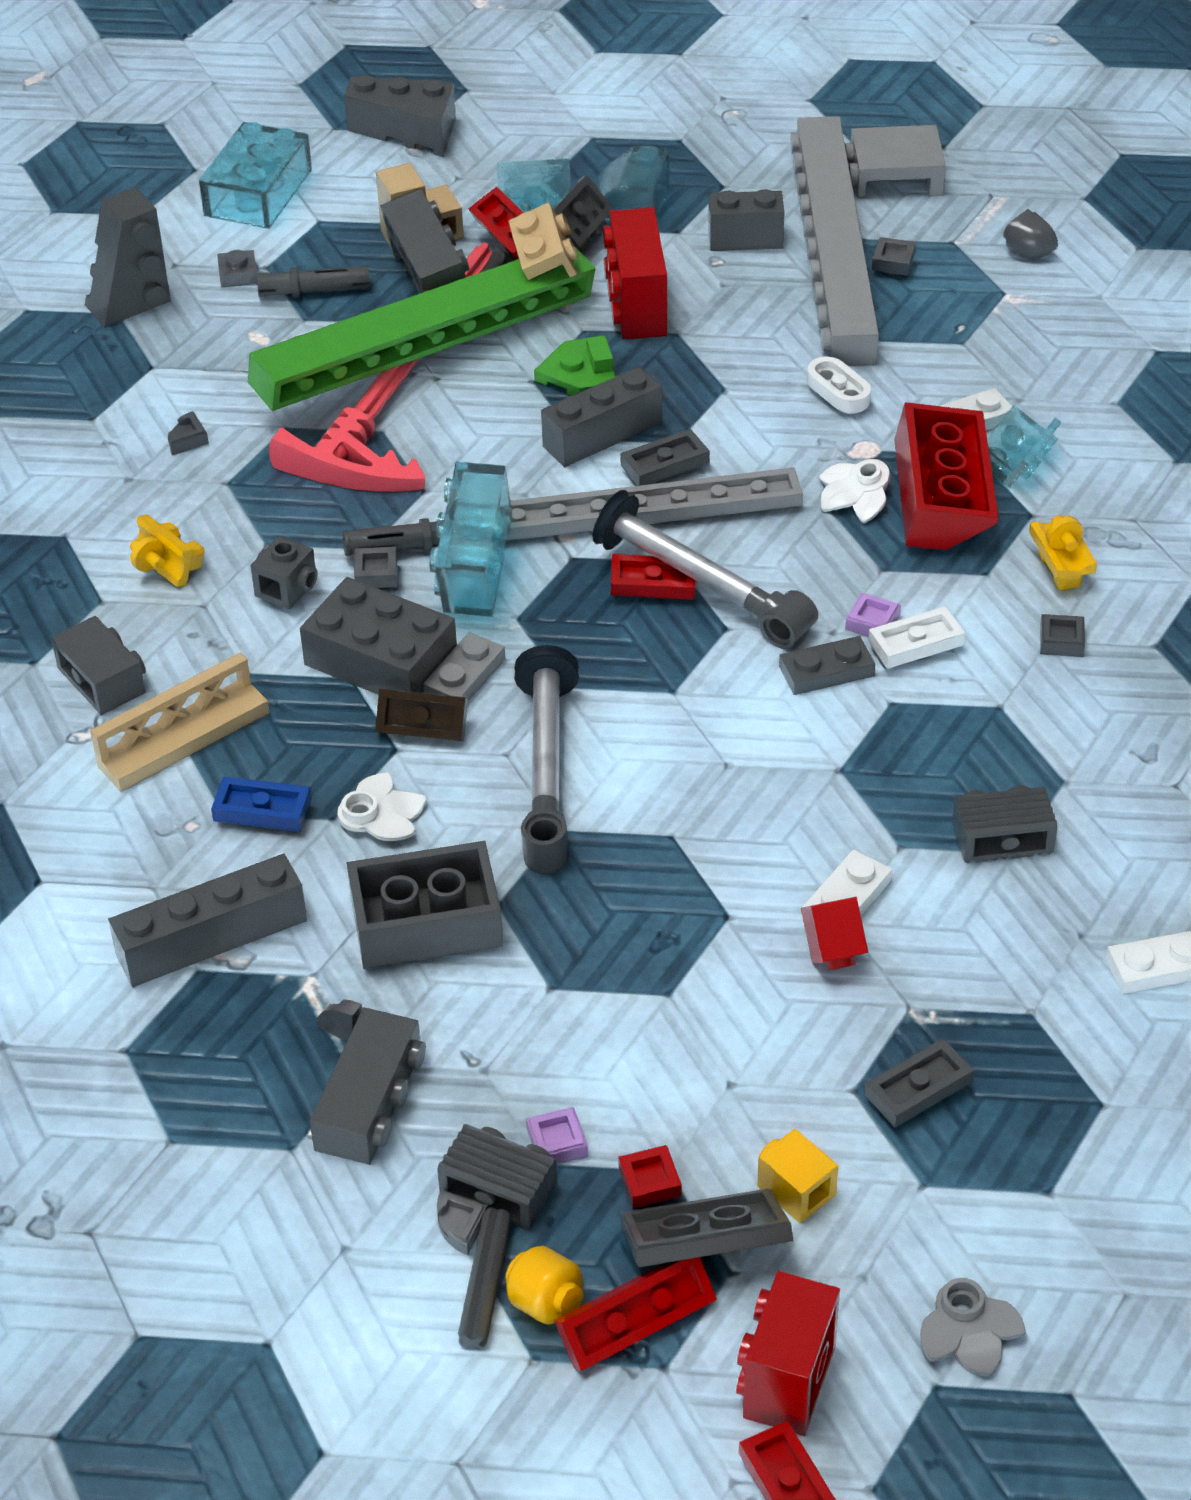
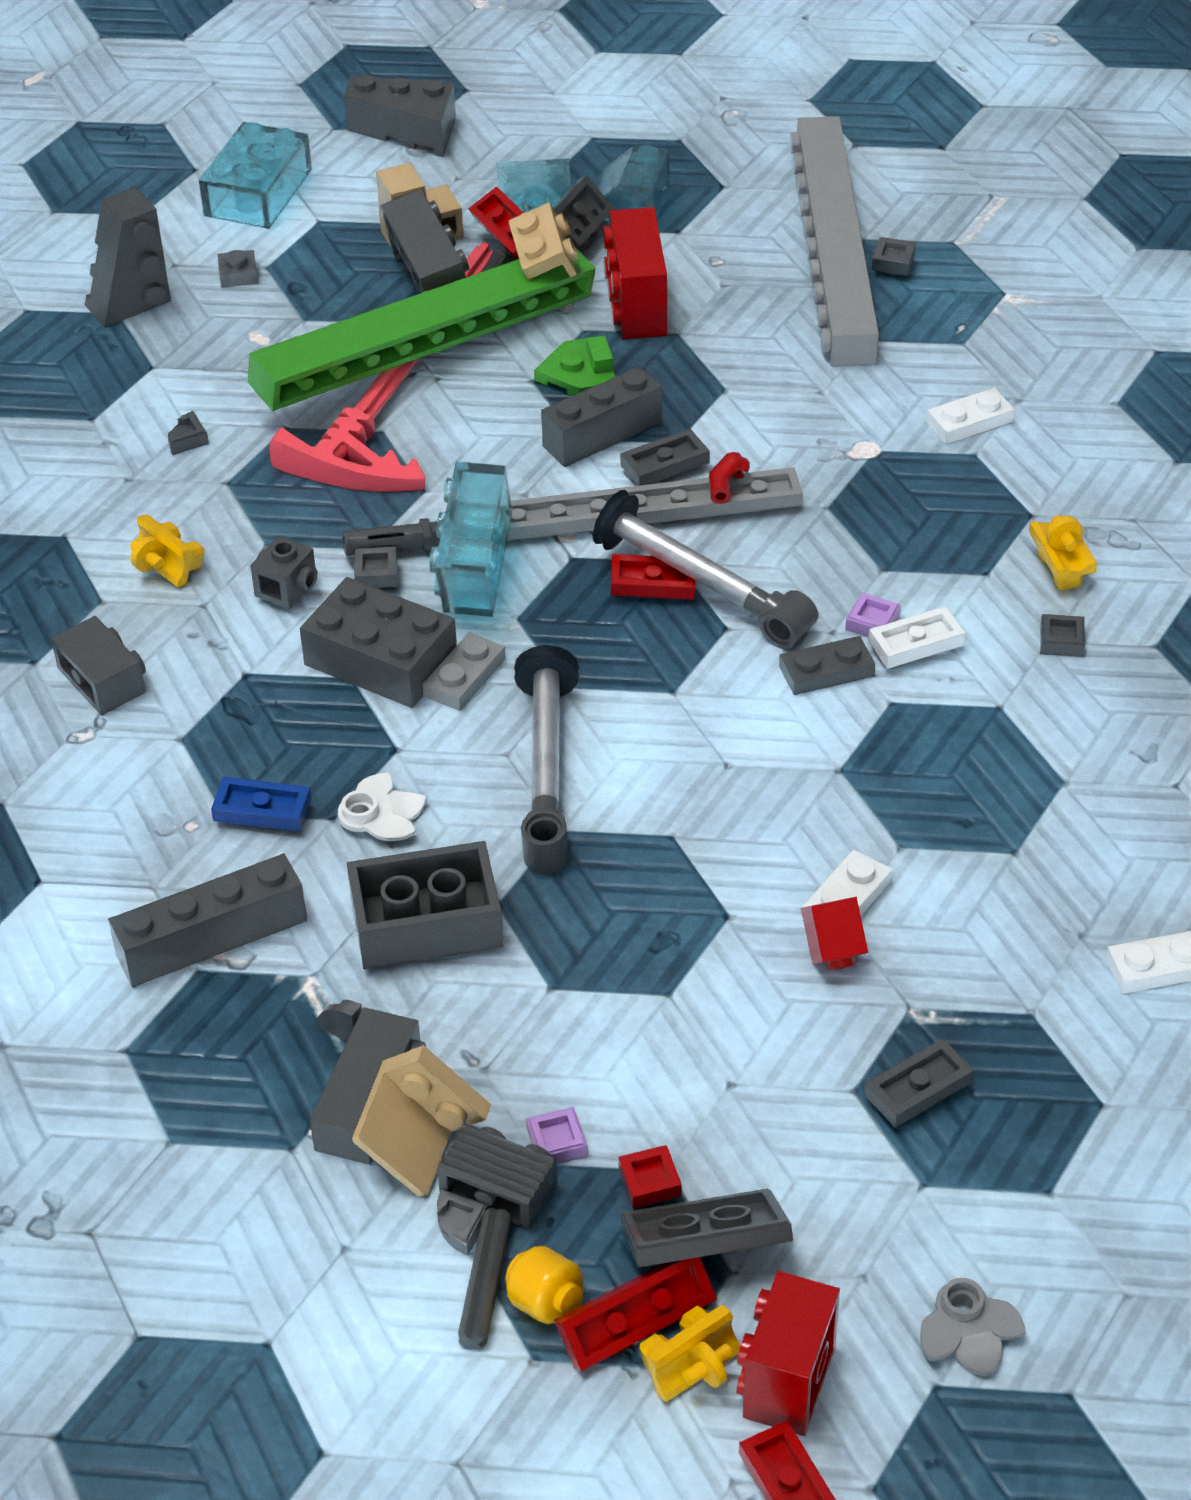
tan fence [90,652,270,792] -> none
dark grey pin [257,265,370,298] -> none
dark brown plate [375,689,468,741] -> none
dark grey brick [708,189,785,251] -> none
yellow brick [757,1129,838,1223] -> none
white plate [807,357,871,414] -> none
white plate [819,459,890,524] -> none
light grey panel [845,125,946,198] -> none
red slope [894,402,999,550] -> none
dark grey brick [952,785,1057,863] -> none
clear light blue bracket [987,405,1061,488] -> none
dark grey piece [1003,209,1058,259] -> none
none -> tan bracket [352,1045,491,1197]
none -> yellow hips [639,1304,740,1403]
none -> red arm [709,452,750,504]

